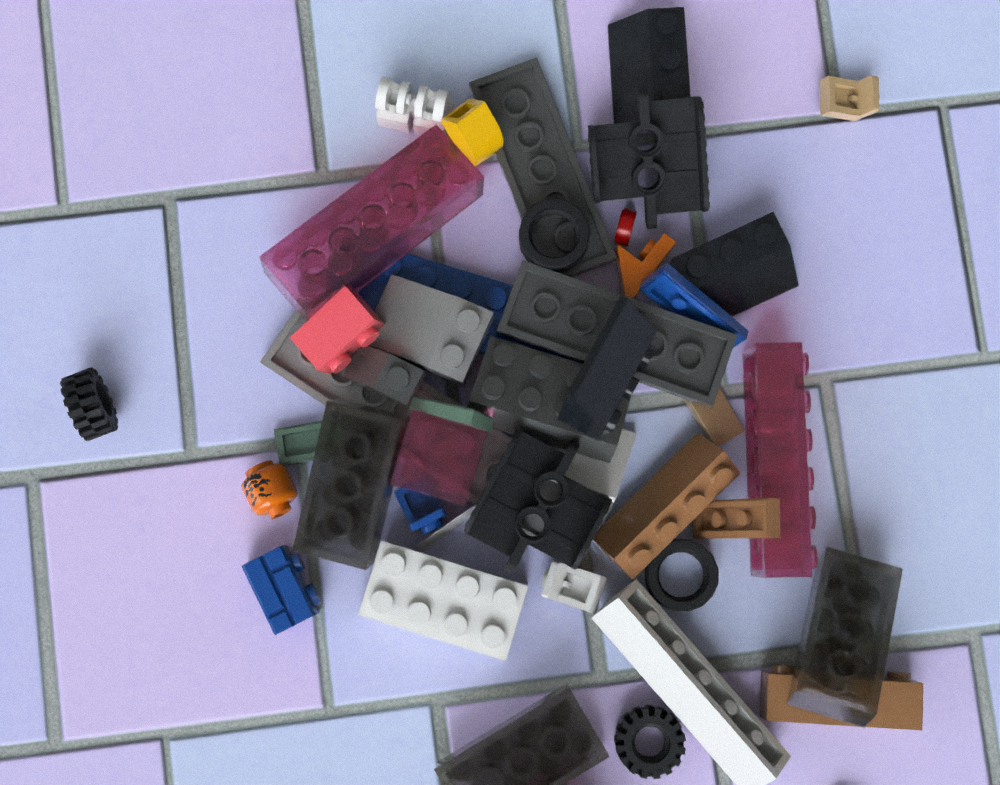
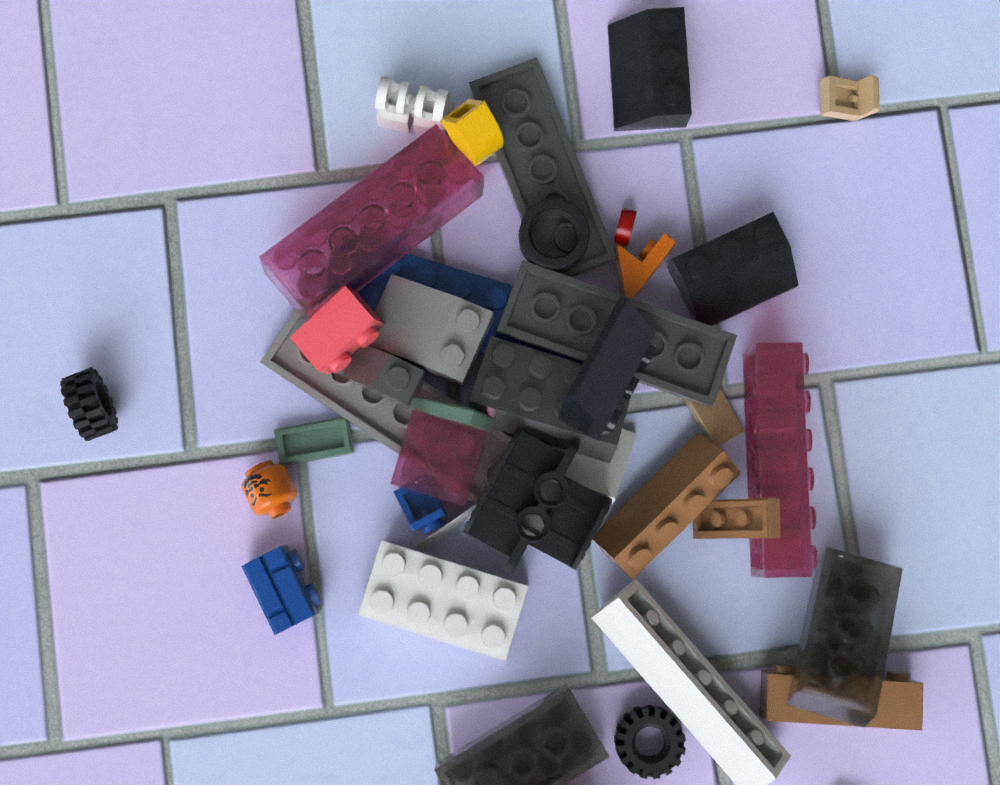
clear smoke brick [292,398,410,570] -> none
white bracket [541,560,607,614] -> none
black piece [588,88,710,229] -> none
blue tile [639,263,749,348] -> none
black tyre [645,539,719,611] -> none

